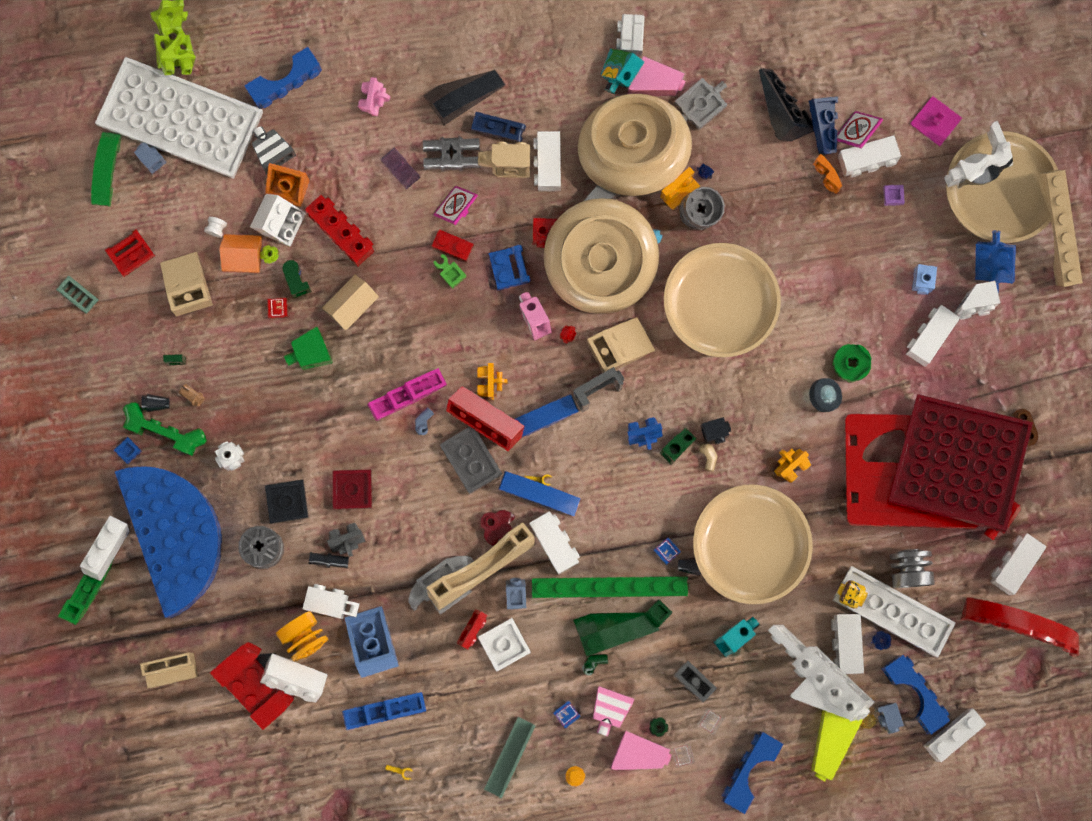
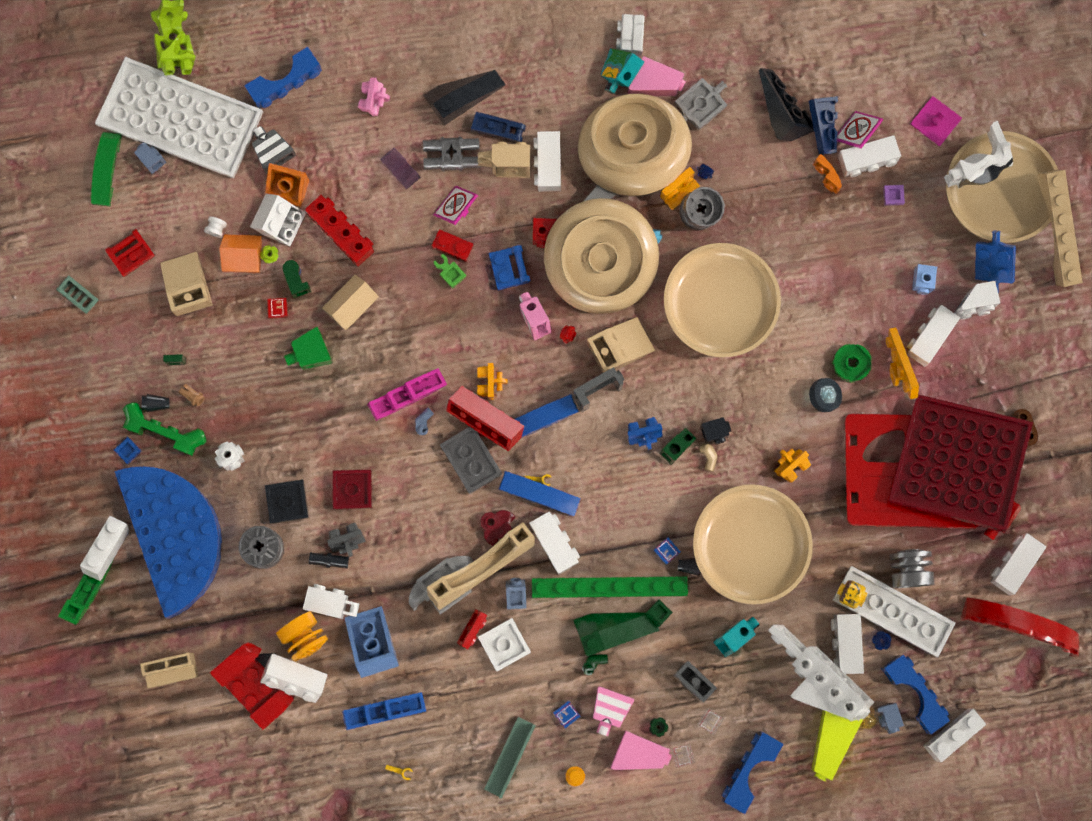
none -> light orange plate [886,327,919,399]

